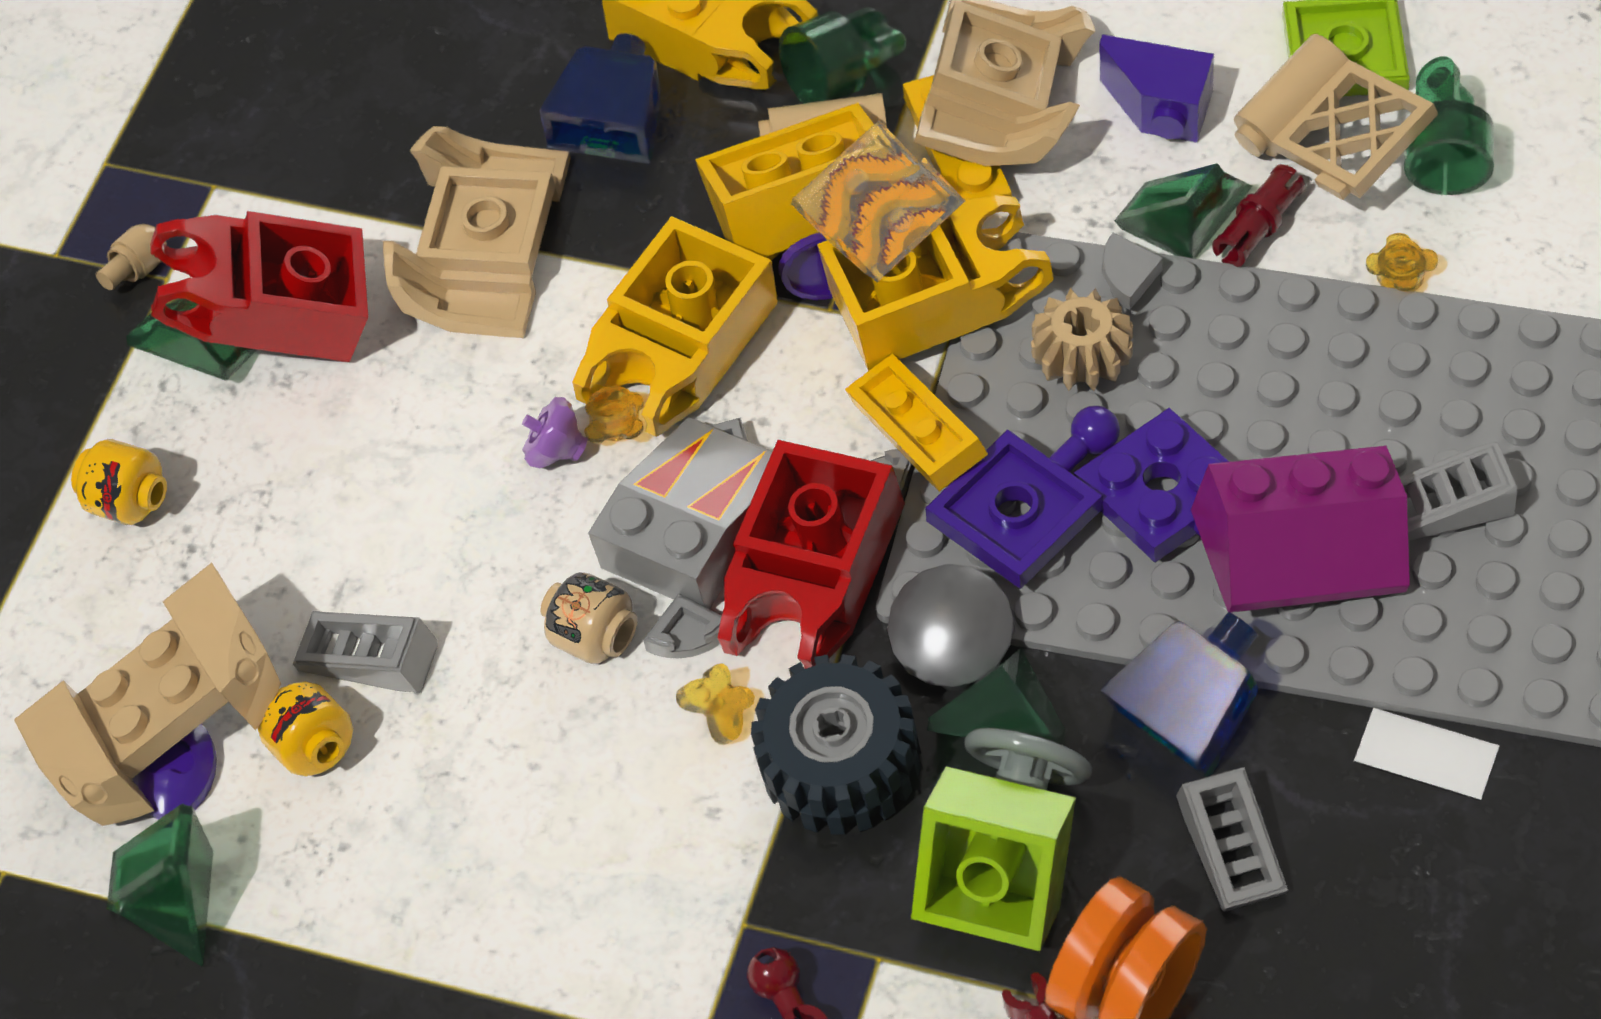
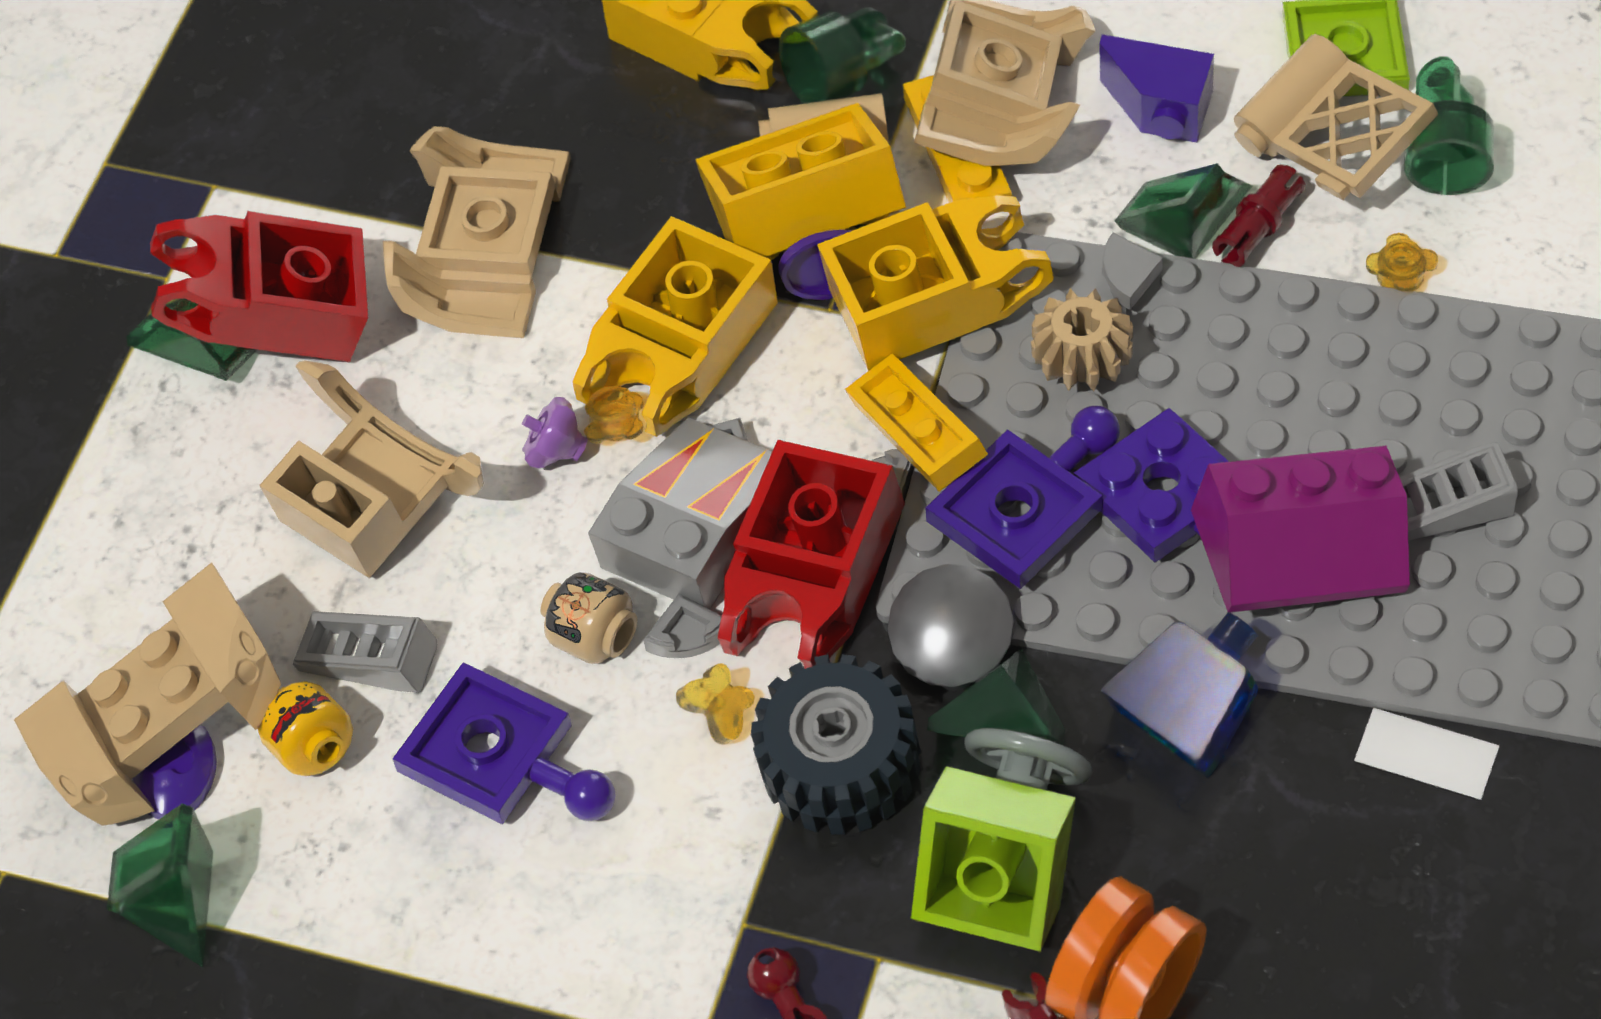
yellow head [71,439,167,525] -> none
tan cylinder [96,224,167,290] -> none
clear blue torso [540,33,661,164] -> none
clear slope [791,120,965,283] -> none
light grey slope [1176,767,1288,912] -> none
none -> tan piece [259,361,484,579]
none -> dark purple plate [392,662,616,825]

